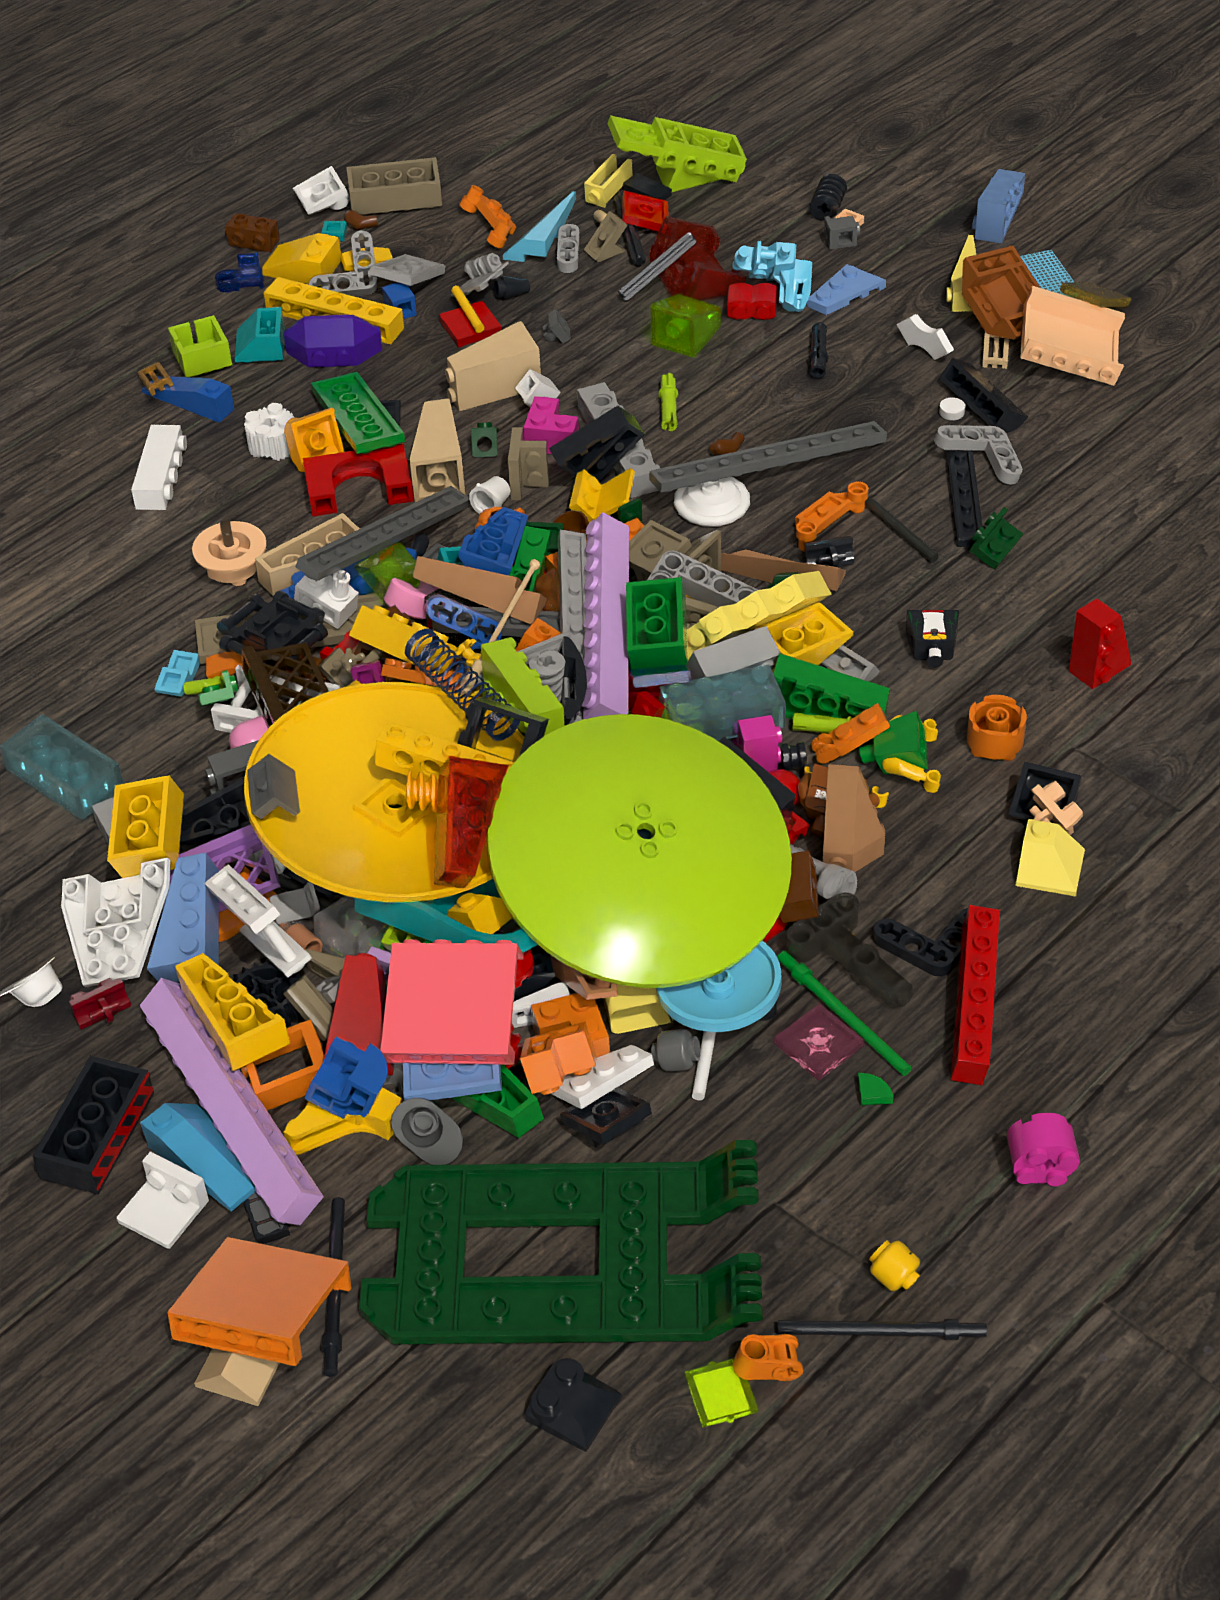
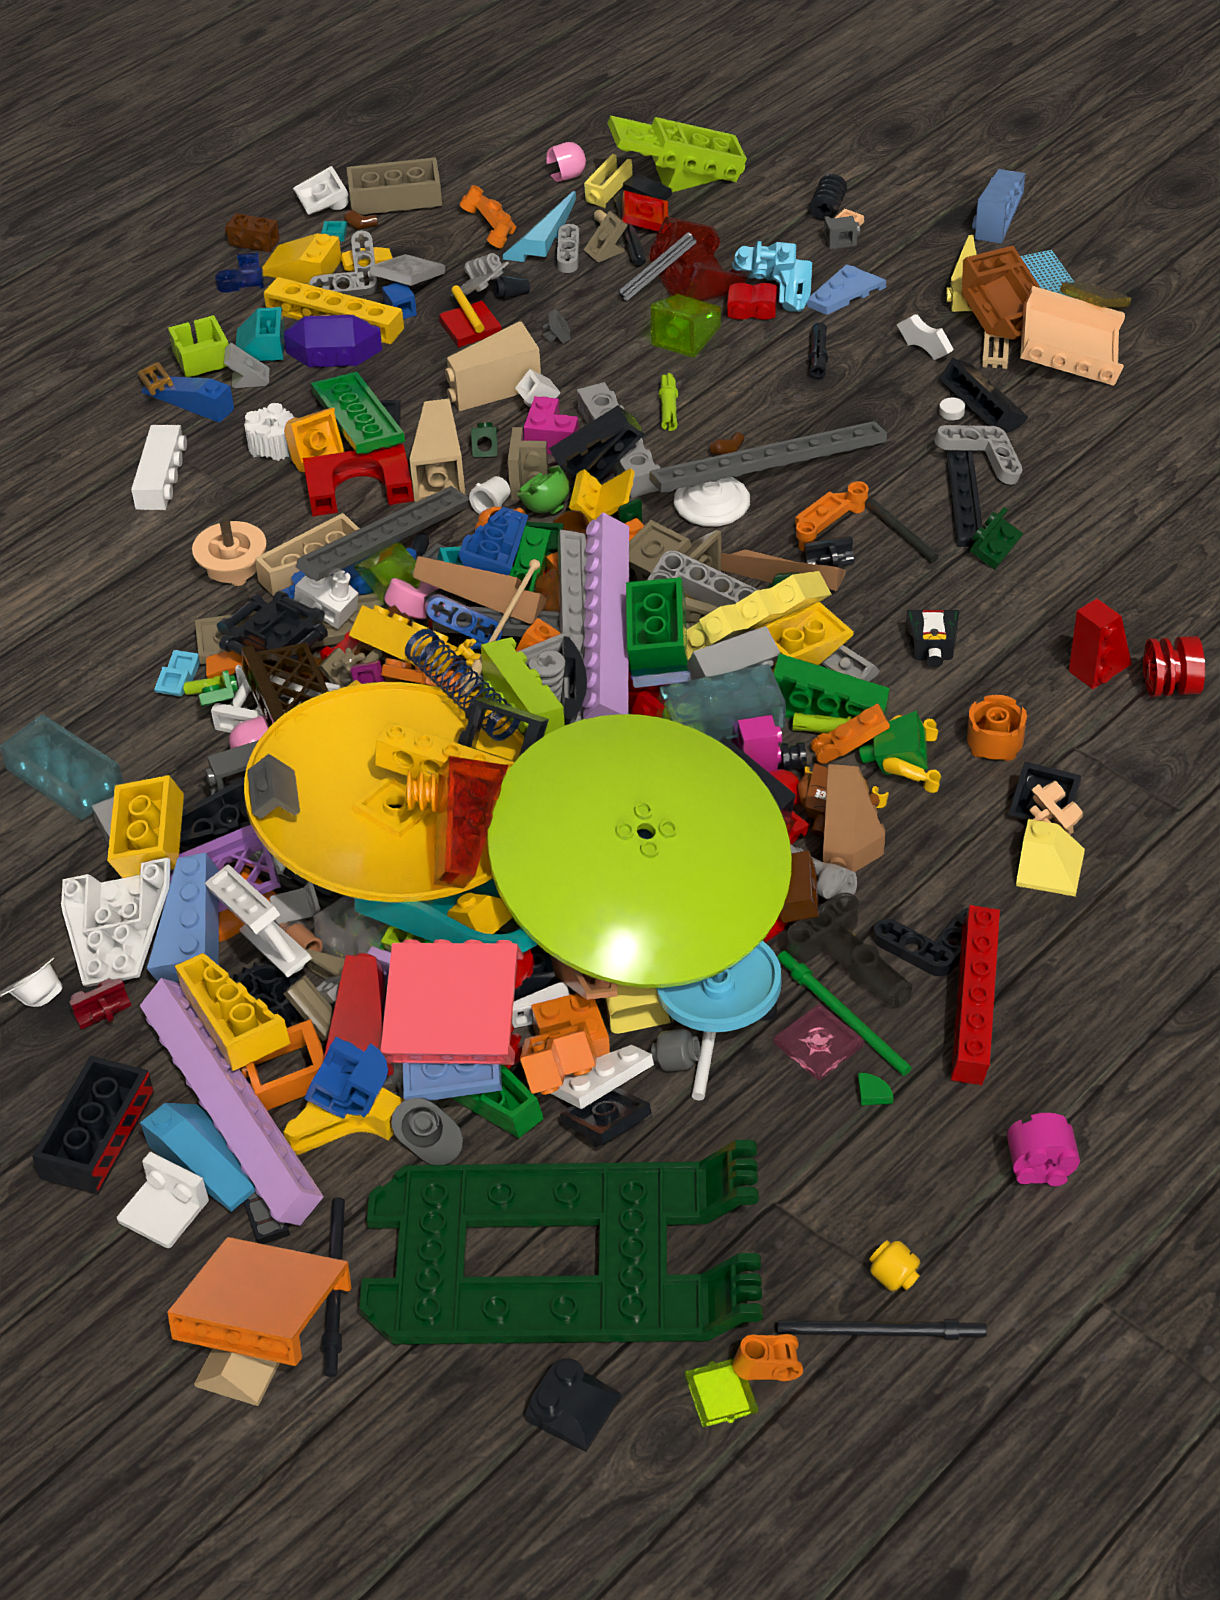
none -> light grey slope [224,343,270,388]
none -> bright green cylinder [517,465,569,514]
none -> bright pink helmet [546,142,586,182]
none -> red wheel [1143,636,1205,697]

